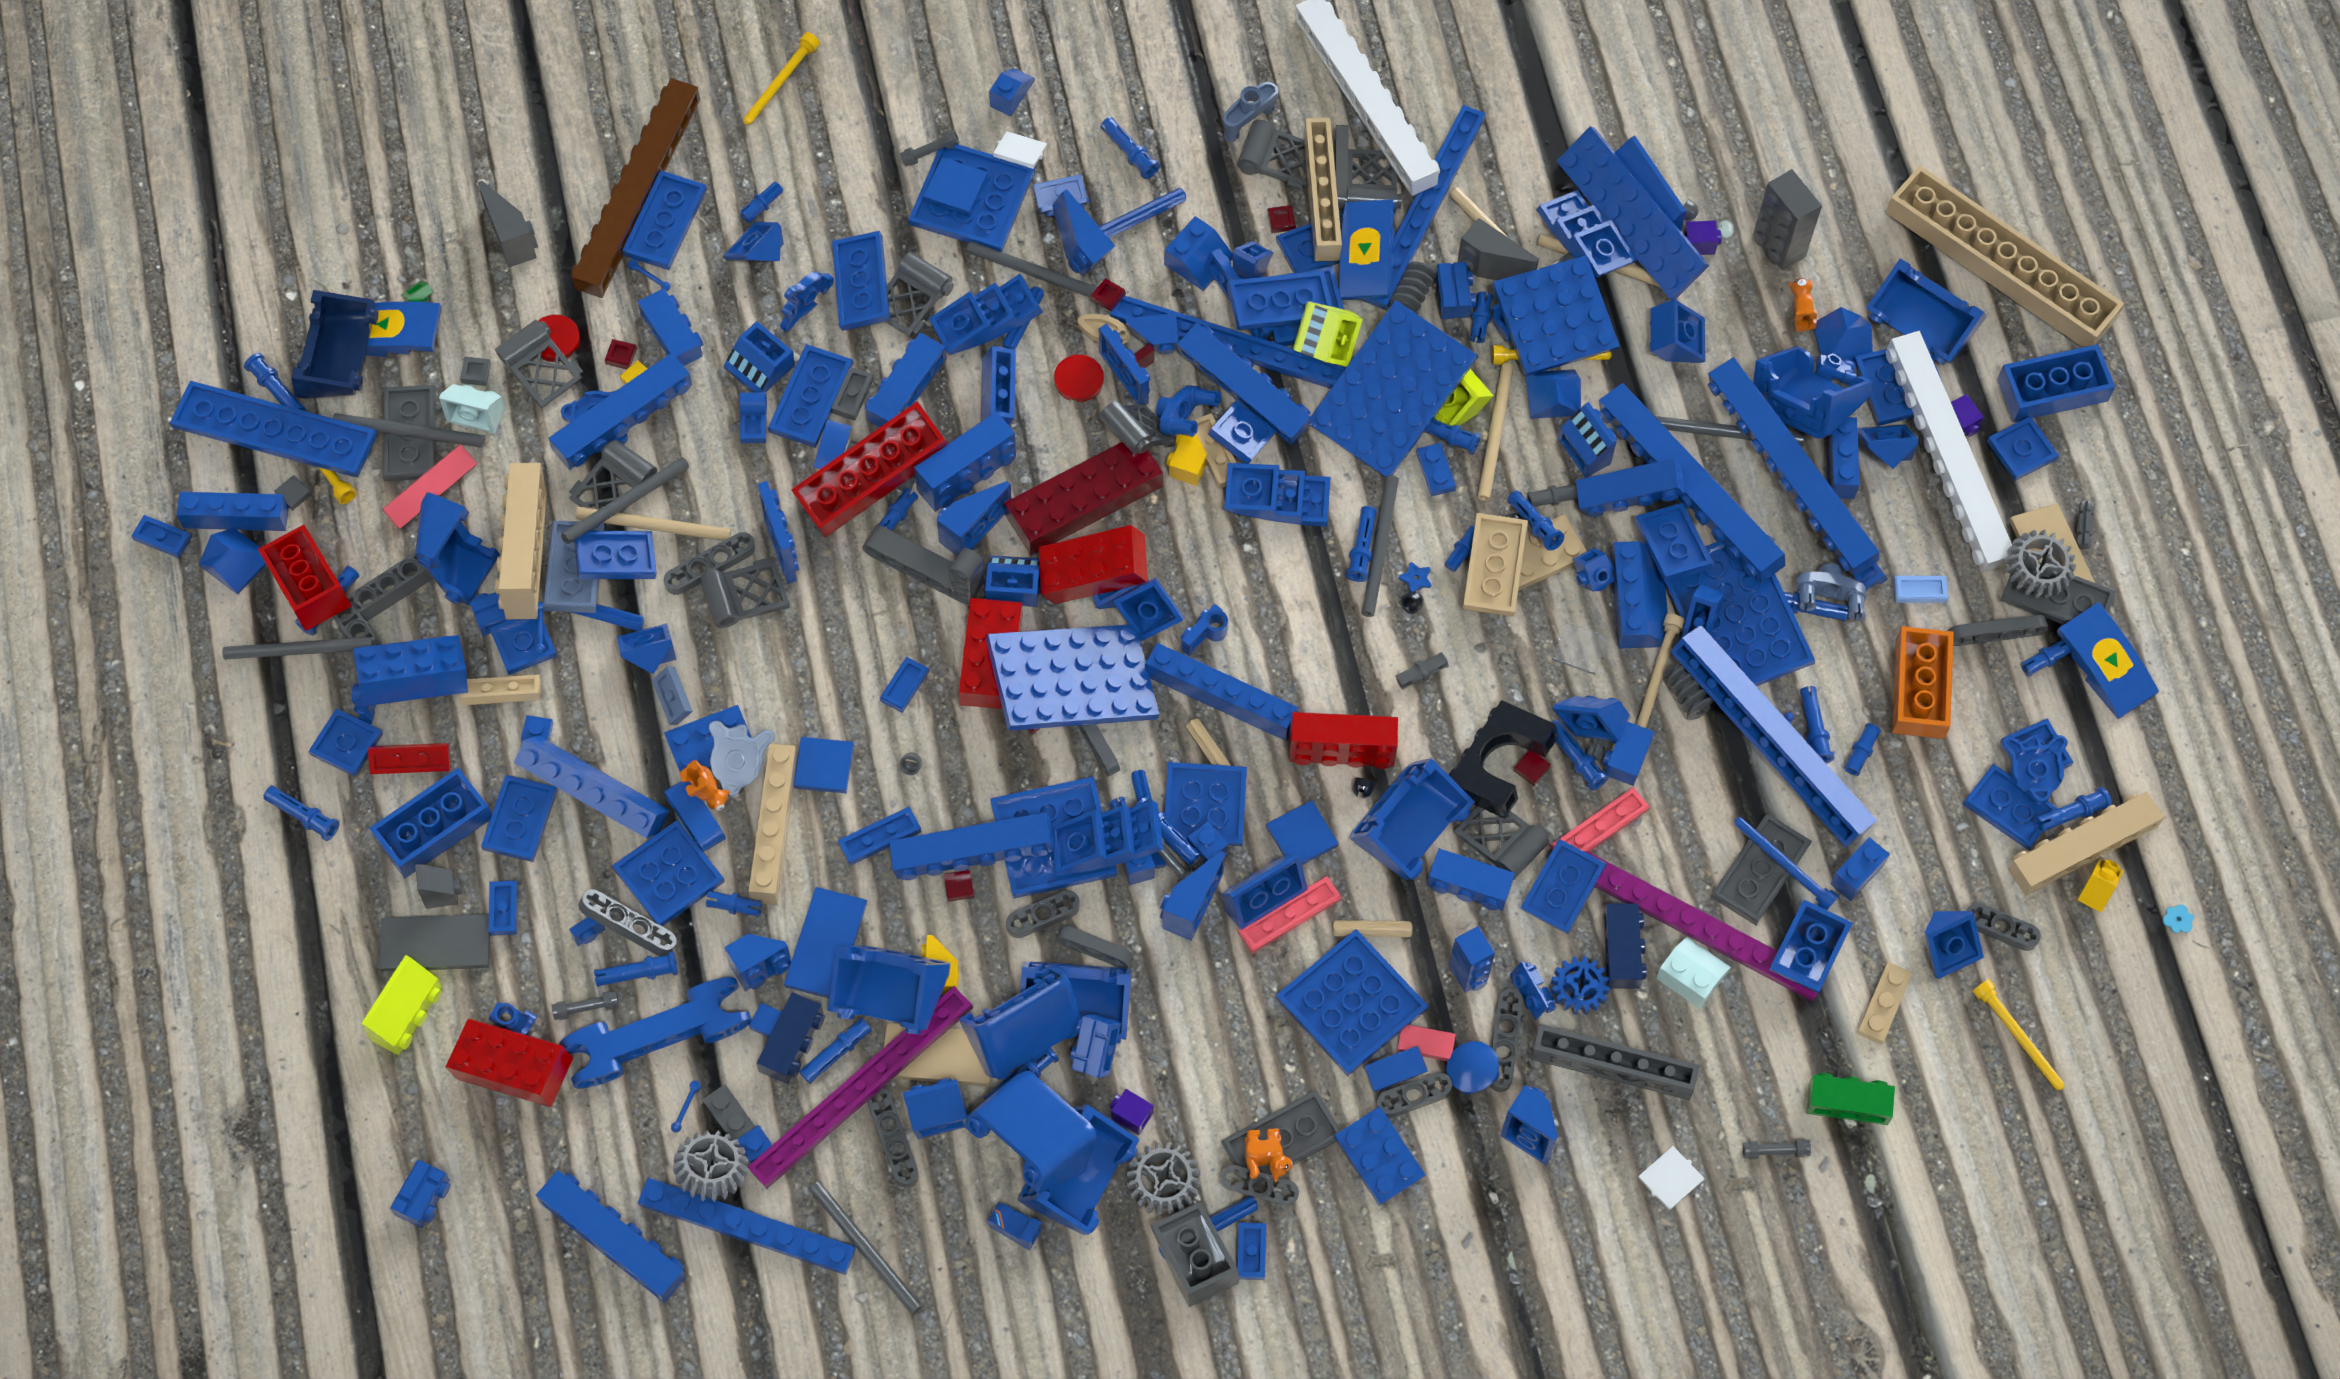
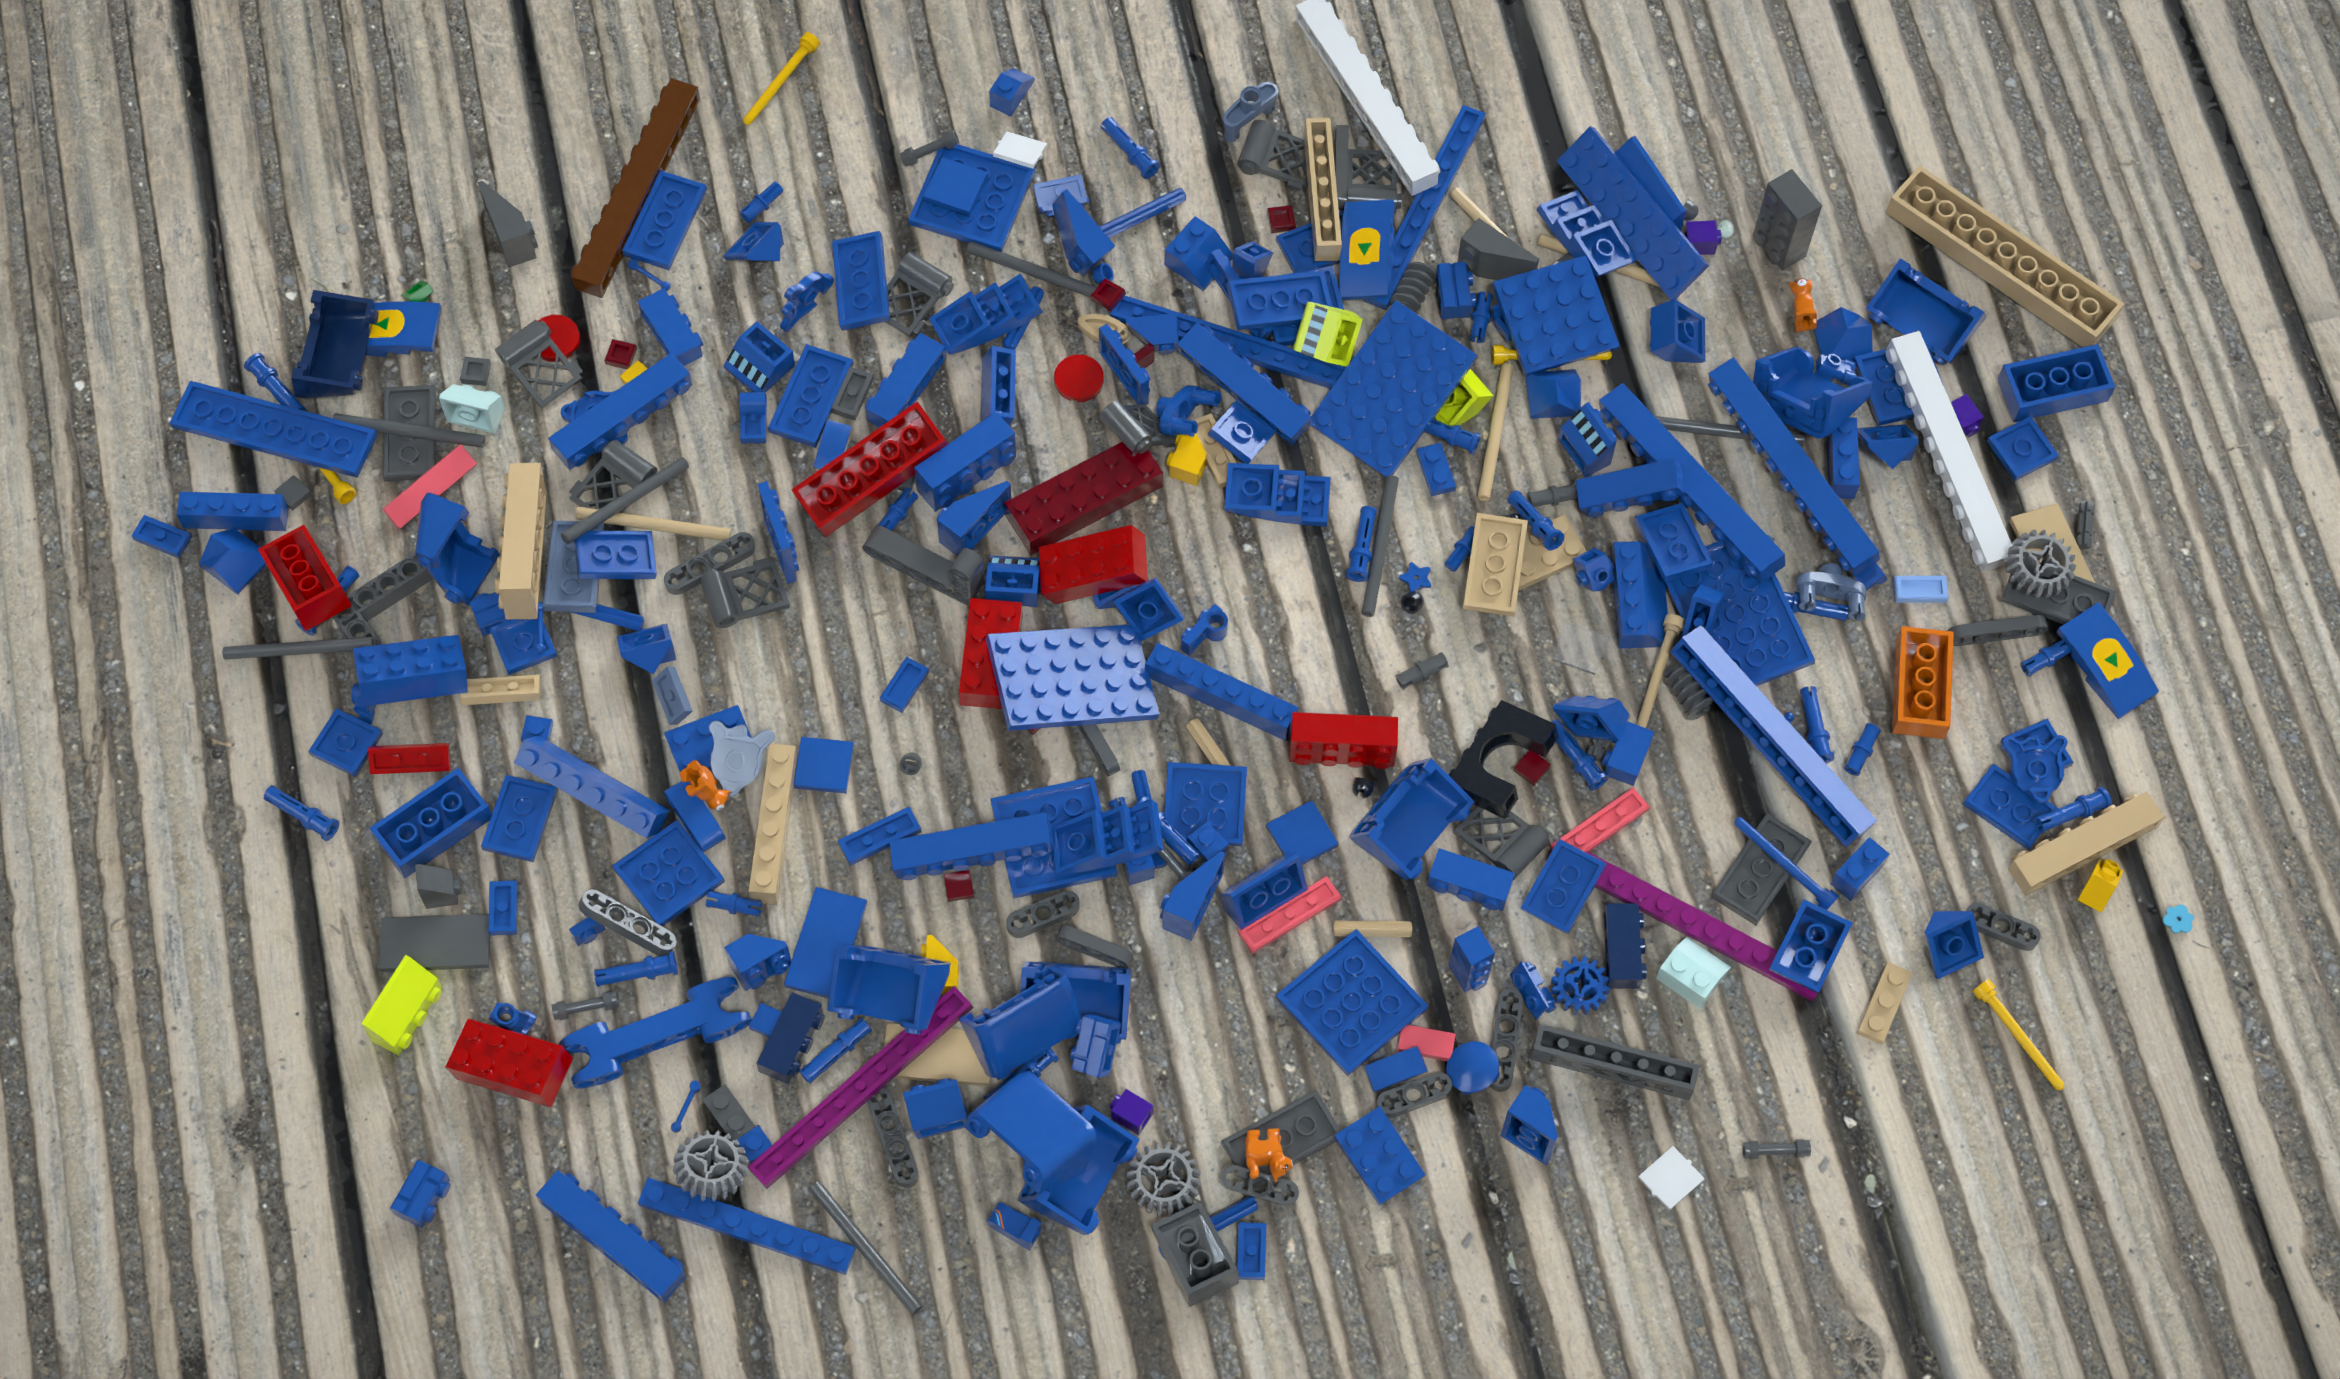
green brick [1806,1073,1895,1125] -> none
none -> blue hinge [1092,263,1114,284]

